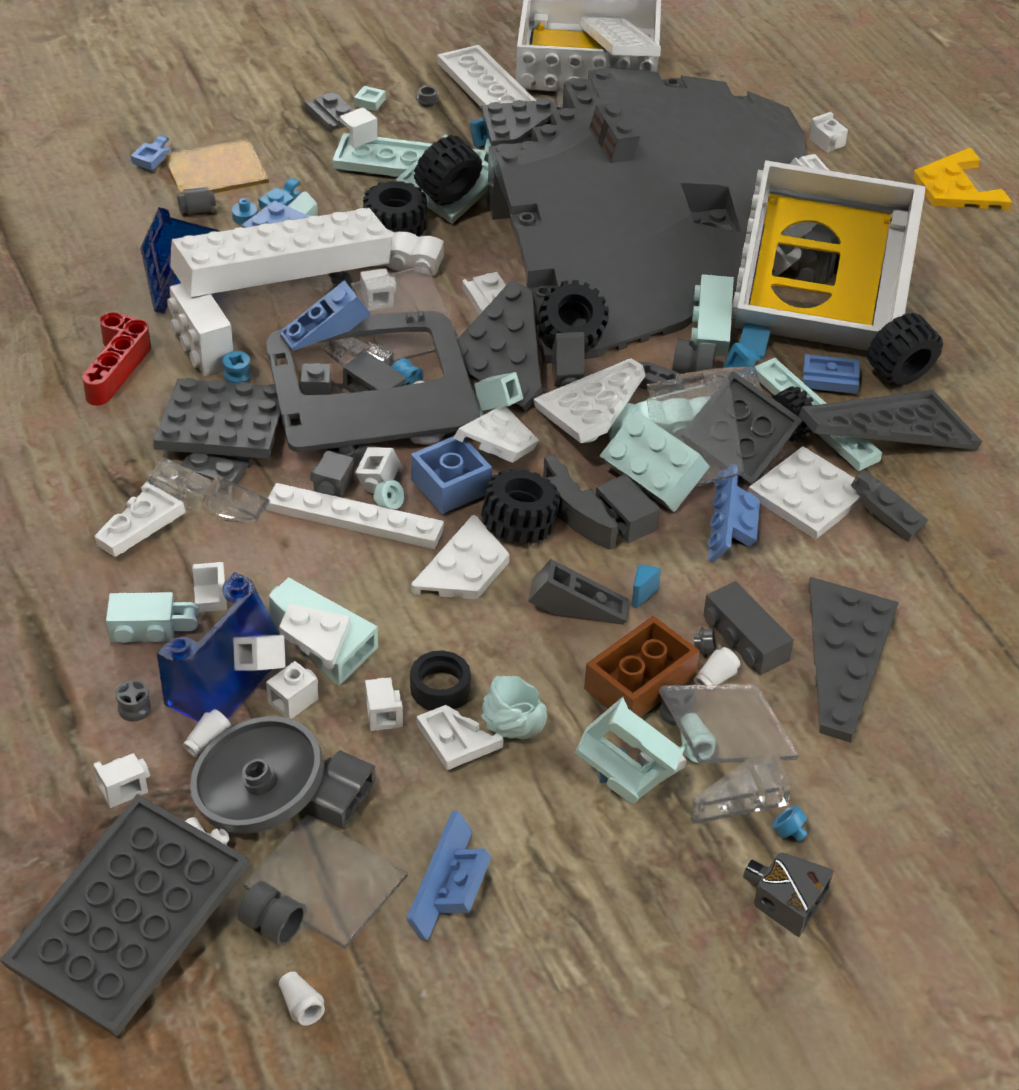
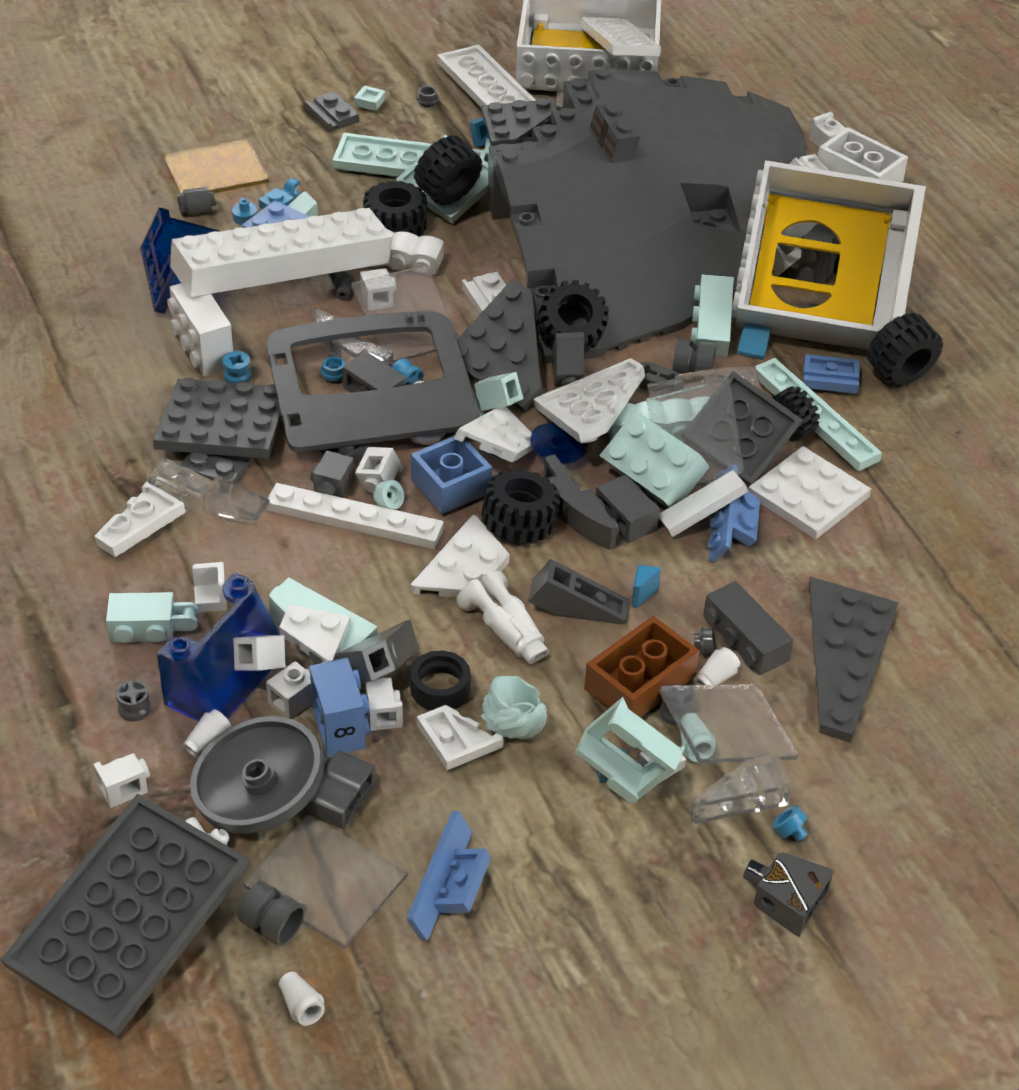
red beam [82,312,151,406] -> none
medium blue plate [131,135,171,171] -> none
medium blue slope [280,280,371,351] -> none
dark grey brick [301,363,332,395] -> none
white panel [340,107,378,148] -> none
dark azure tile [723,343,760,380] -> none
dark grey wing [799,390,982,450] -> none
dark grey hinge [851,470,928,542] -> none
yellow wing [913,148,1012,210] -> none
none -> medium blue brick [309,657,370,757]
none -> dark azure plate [320,356,346,382]
none -> dark grey slope [338,619,420,682]
none -> white piece [457,571,549,664]
none -> clear blue dish [530,423,587,464]
none -> white tile [659,470,749,537]
none -> white brick [818,127,908,182]

